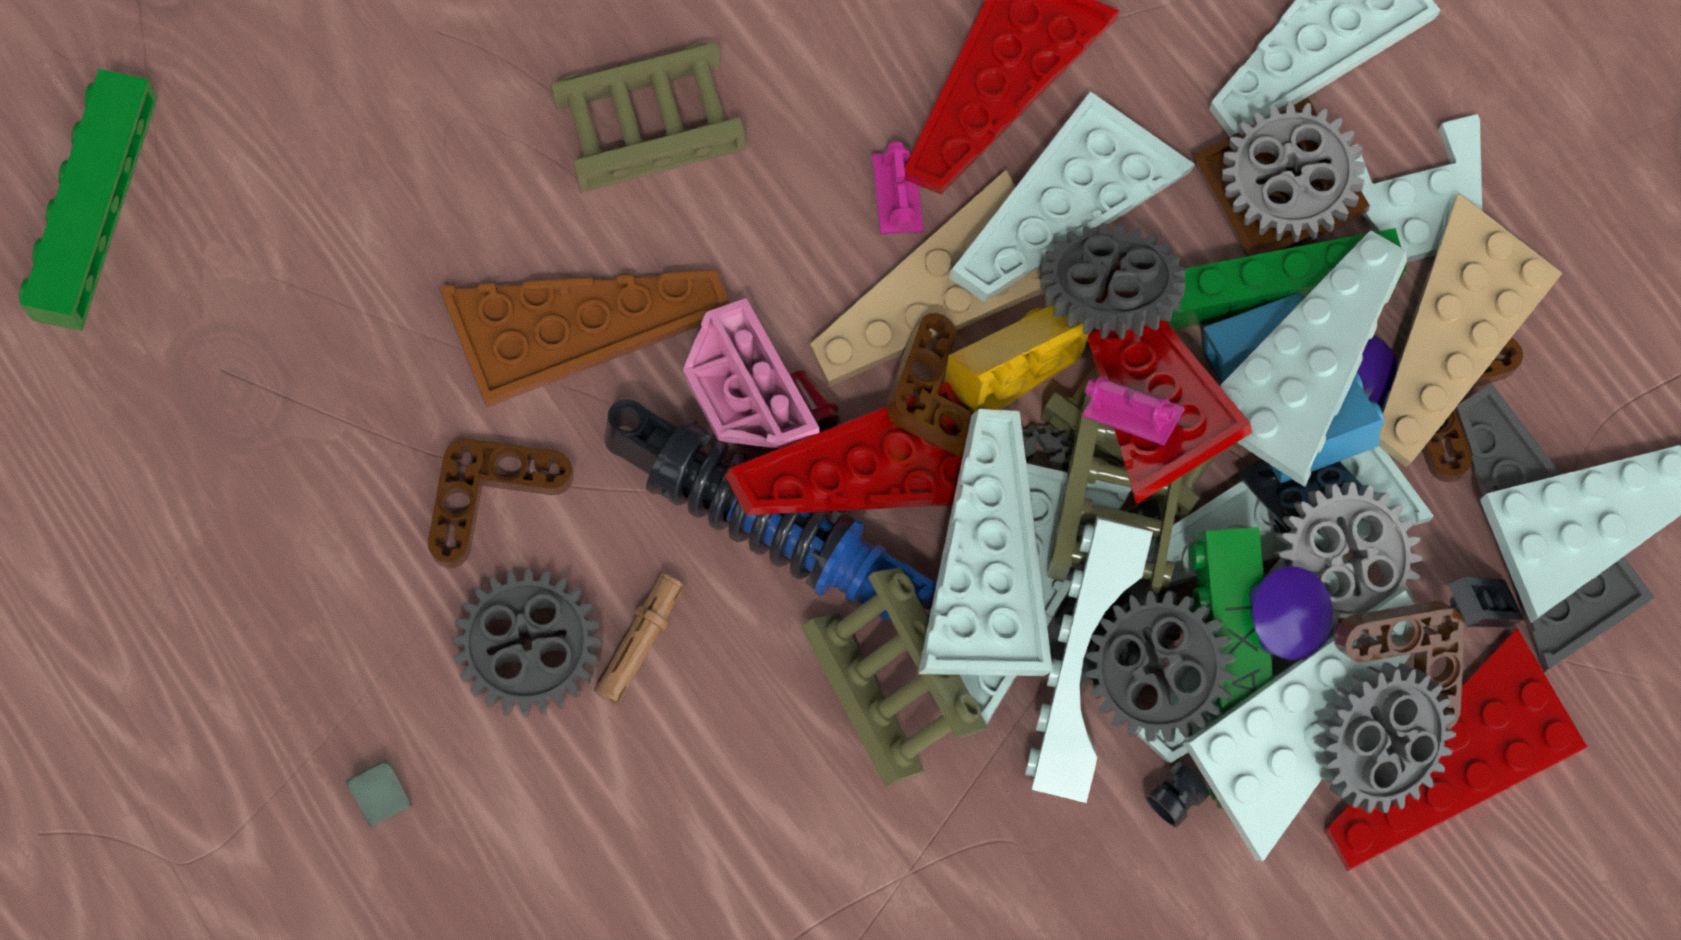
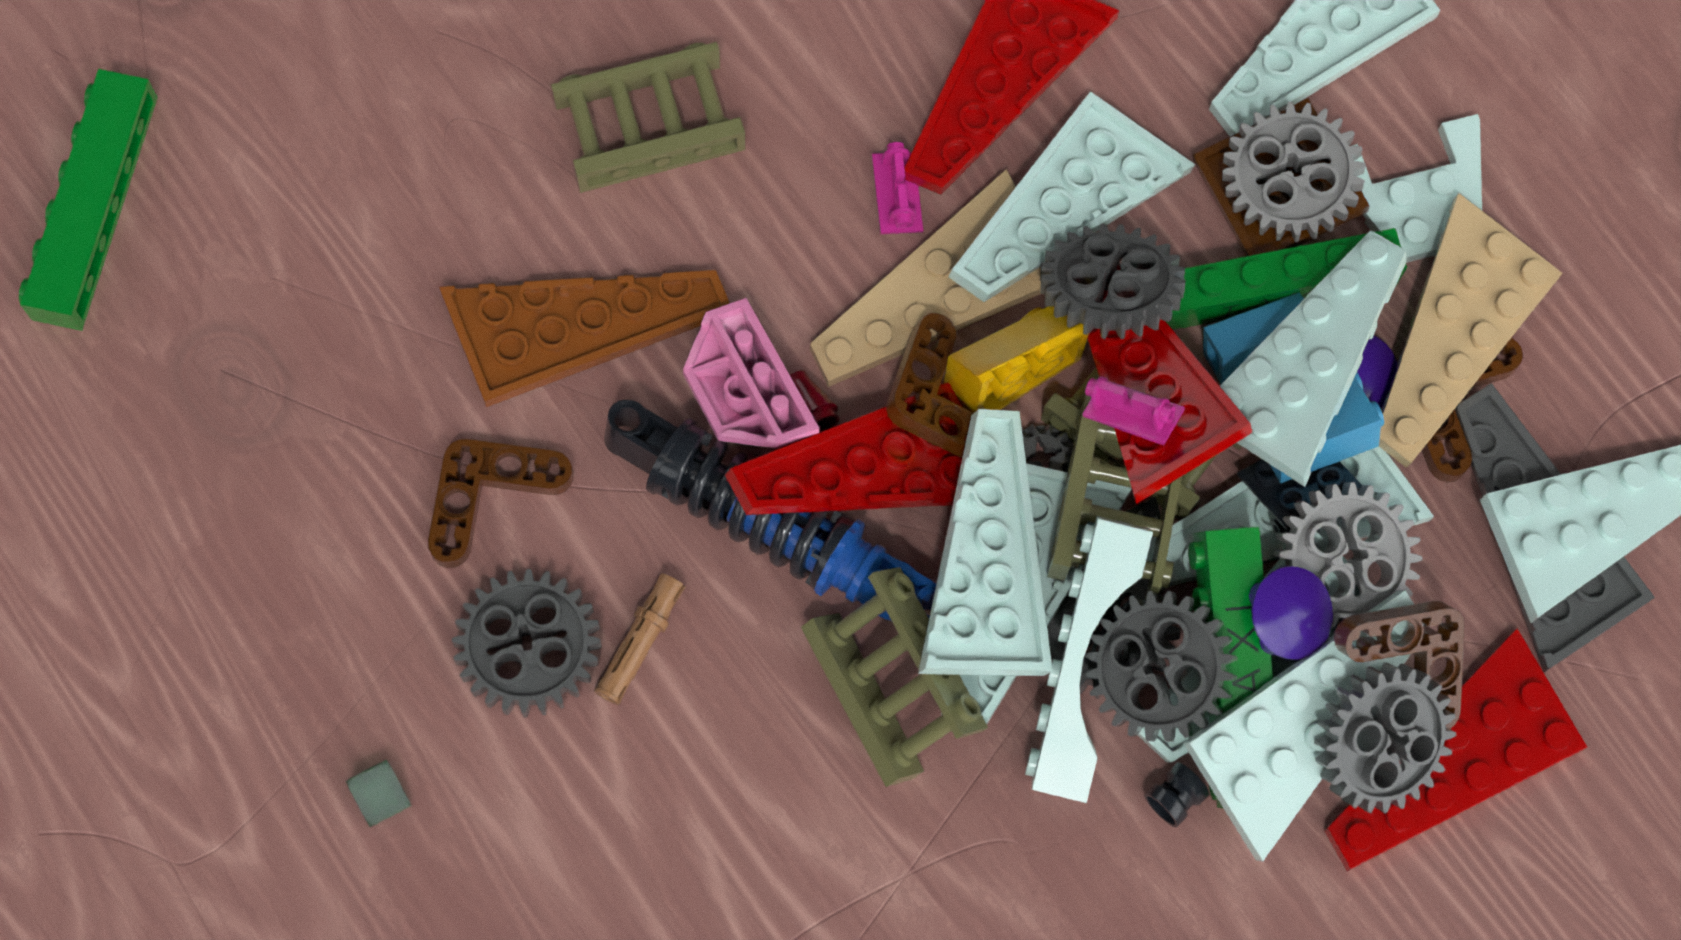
black plate [1448,576,1524,628] -> none

